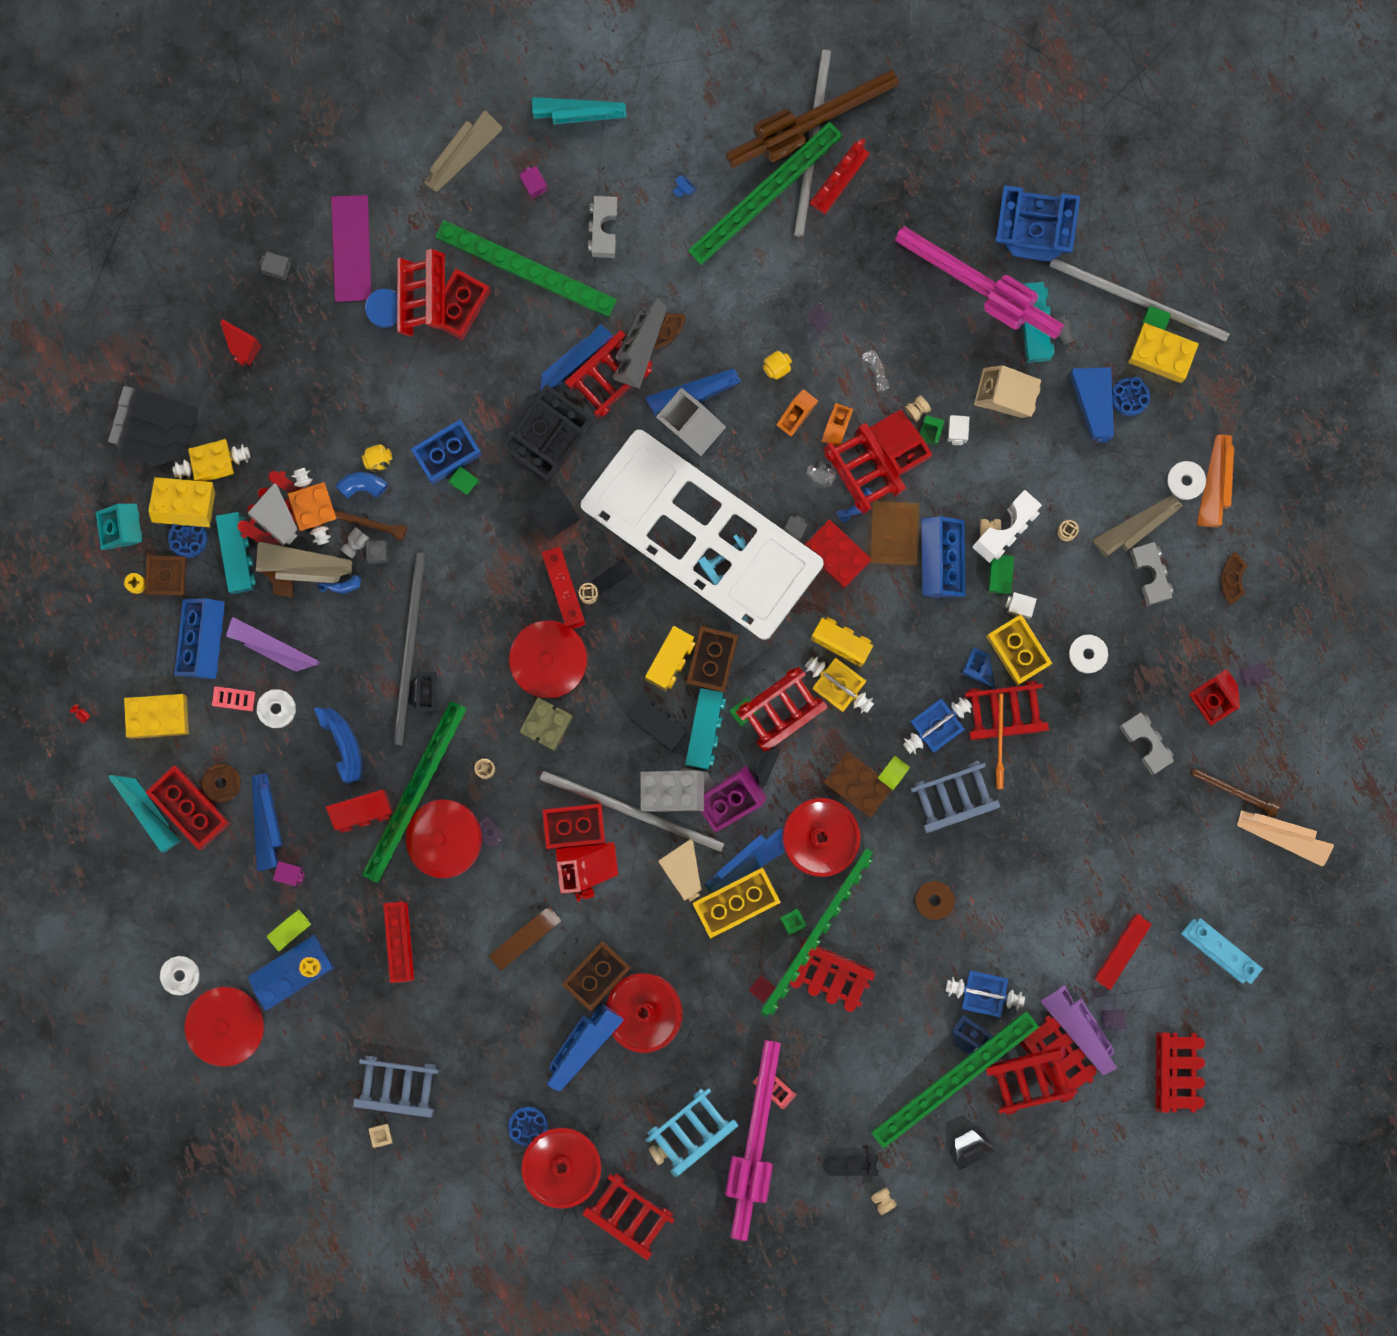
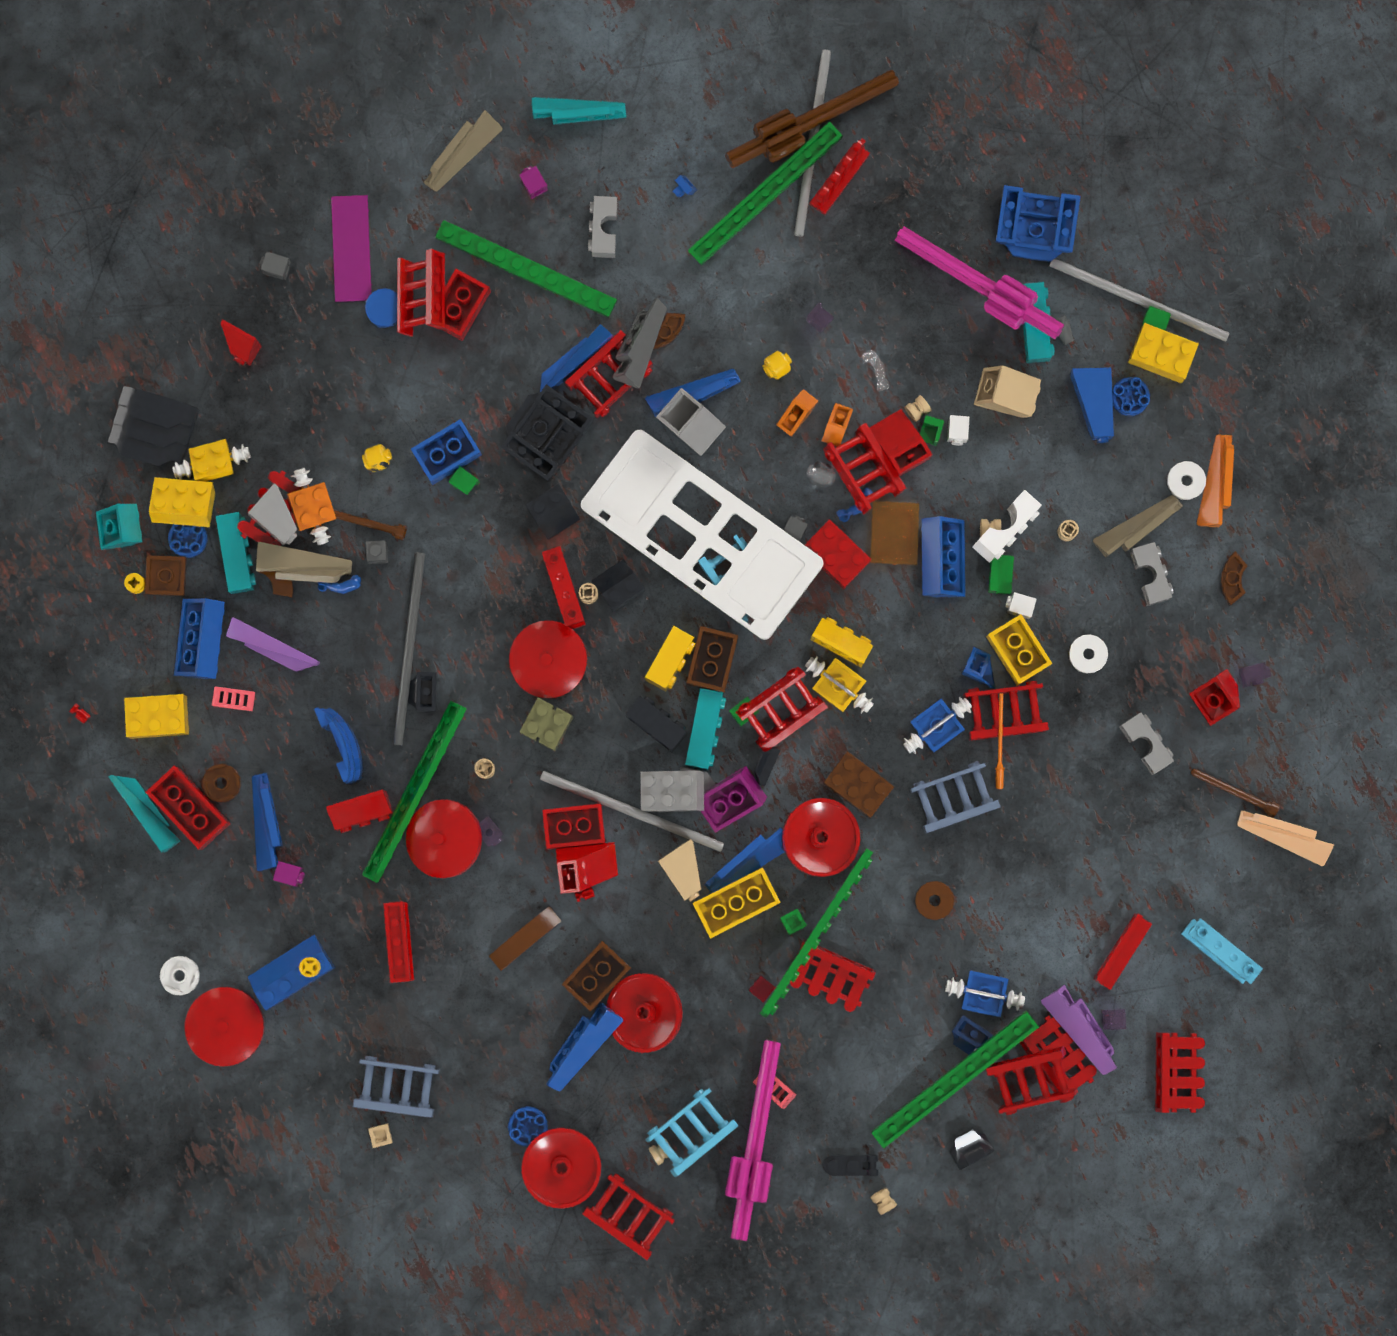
white tile [257,689,296,728] -> none
lime slope [266,910,311,952] -> none
blue cylinder [335,471,389,499] -> none
light grey piece [340,527,370,559] -> none
lime slope [878,755,910,790] -> none

